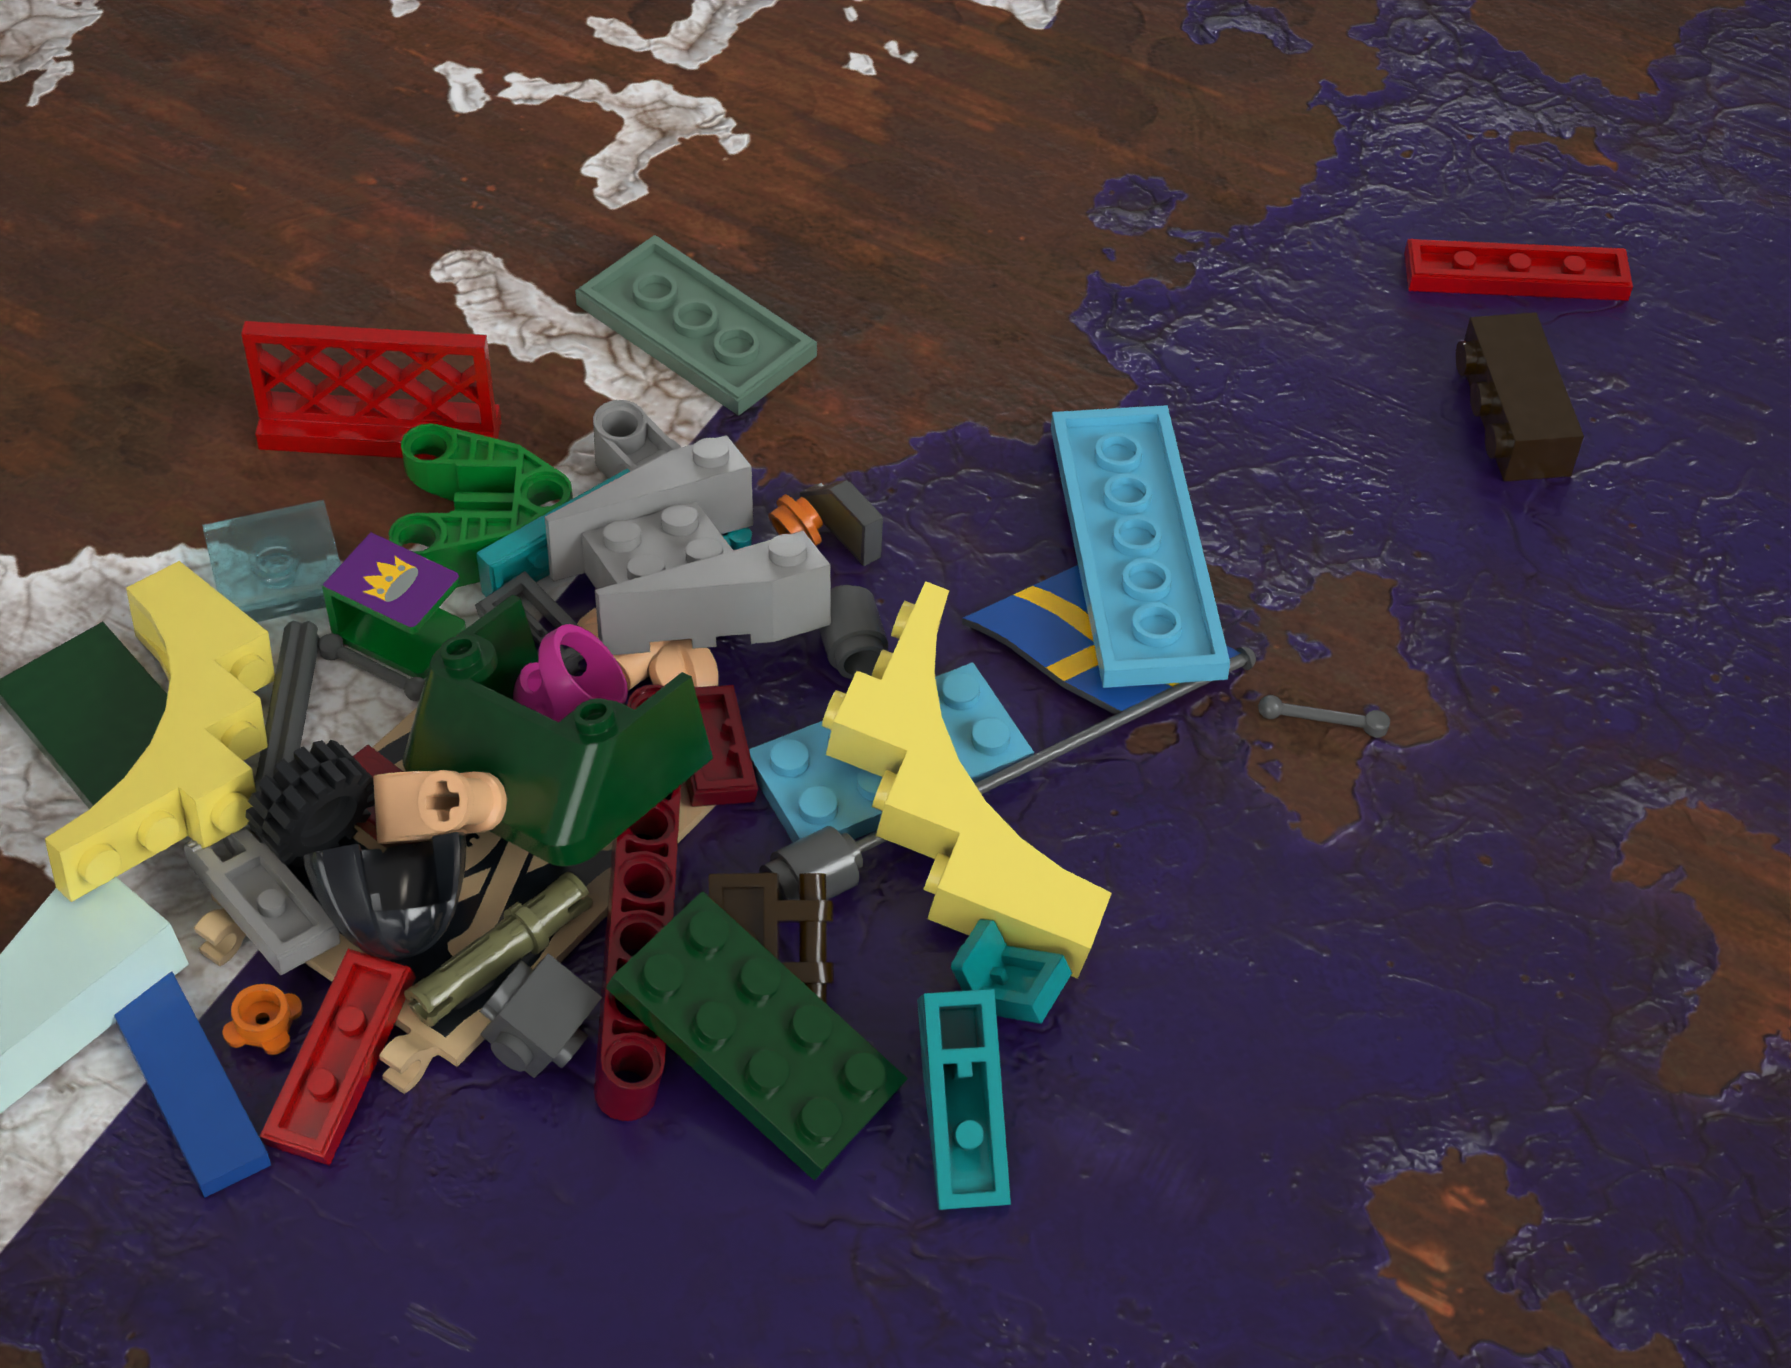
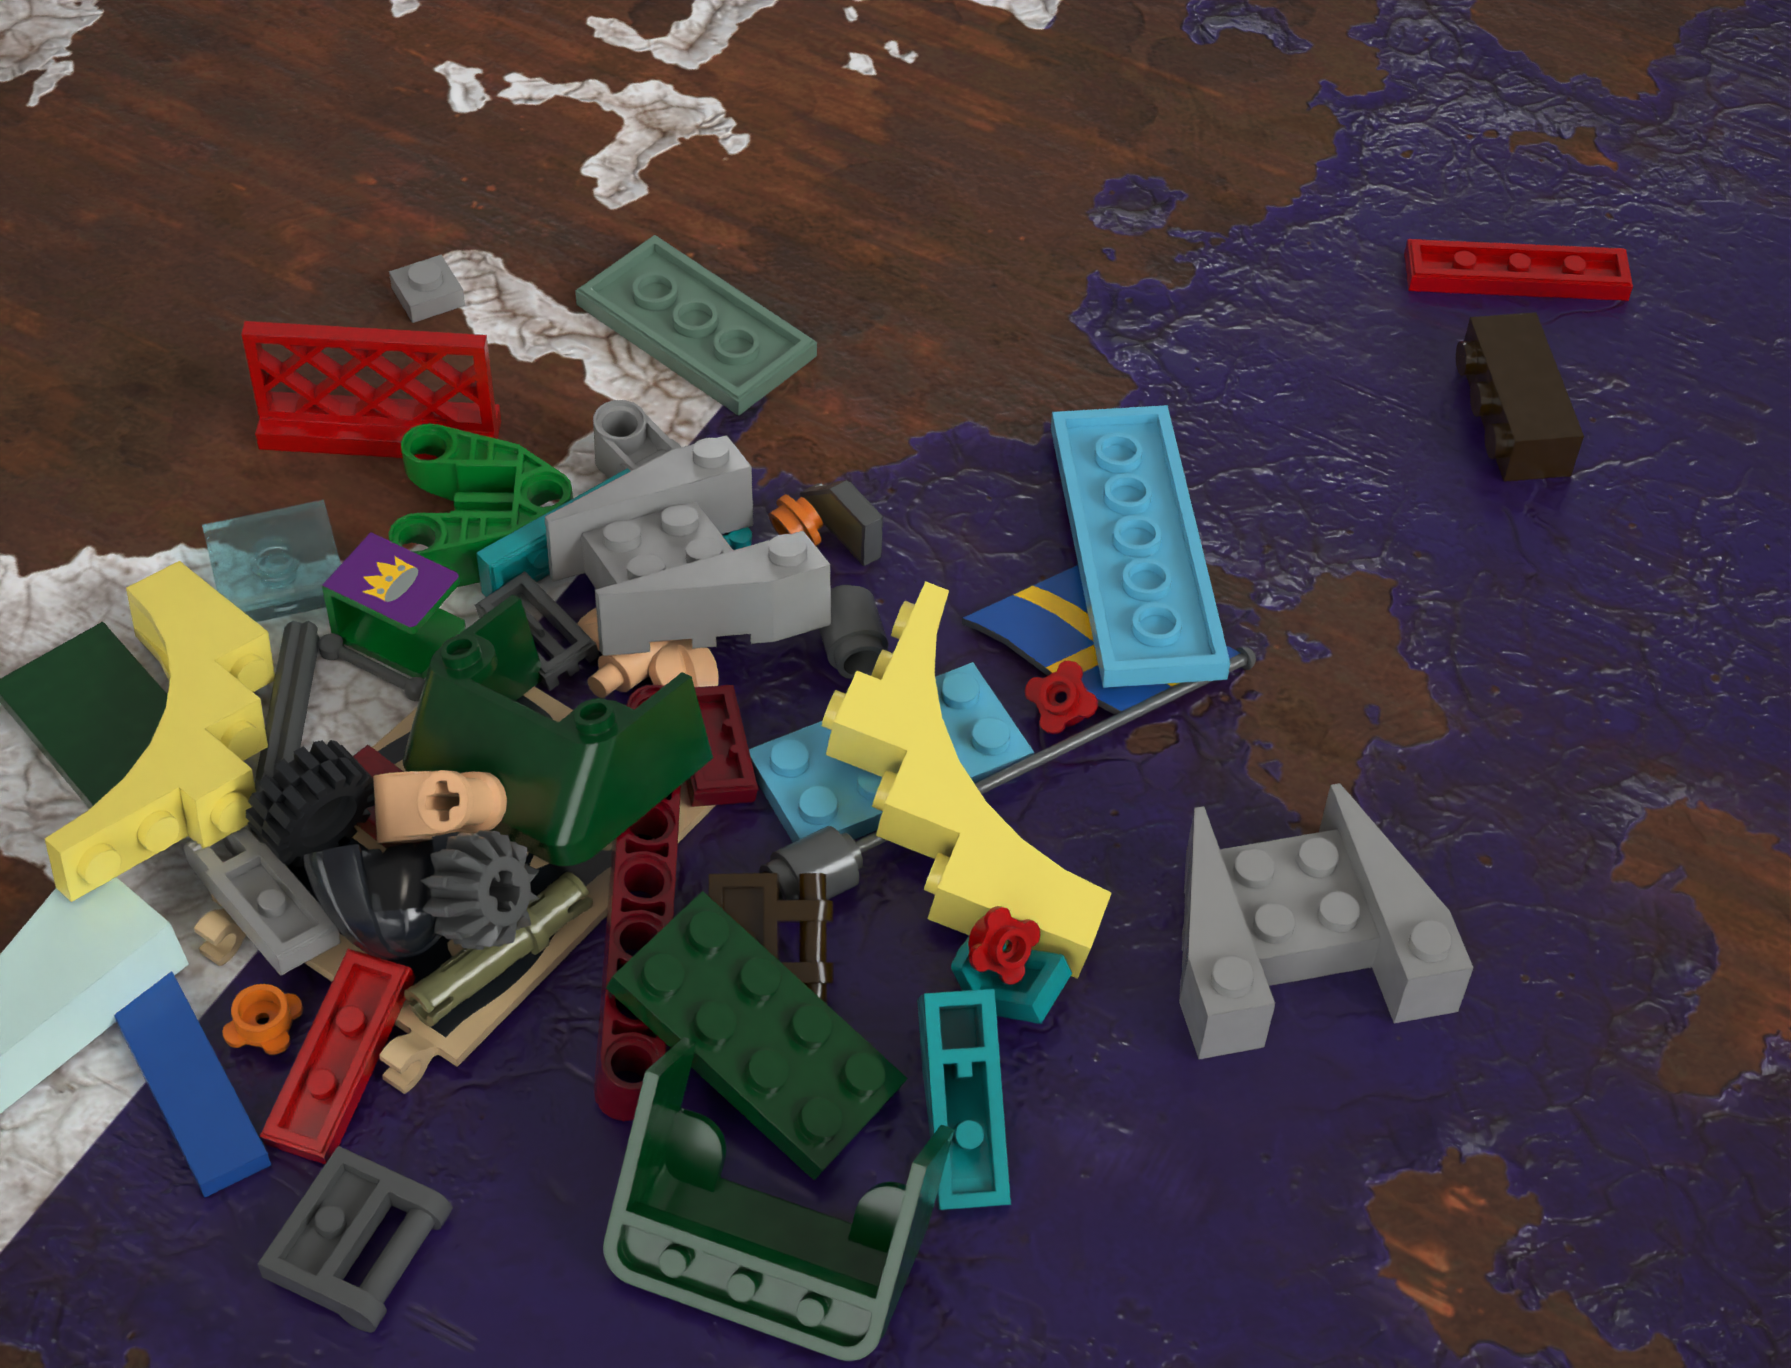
dark grey brick [479,953,602,1078] -> none
dark pink helmet [513,624,628,722] -> none
dark grey hinge [1258,695,1390,738] -> none
none -> dark grey plate [258,1146,453,1333]
none -> light grey plate [389,255,465,323]
none -> dark grey gear [421,830,540,950]
none -> dark green windscreen [603,1037,955,1361]
none -> red plate [968,906,1040,985]
none -> red plate [1025,661,1098,734]
none -> light grey wedge [1179,783,1473,1059]

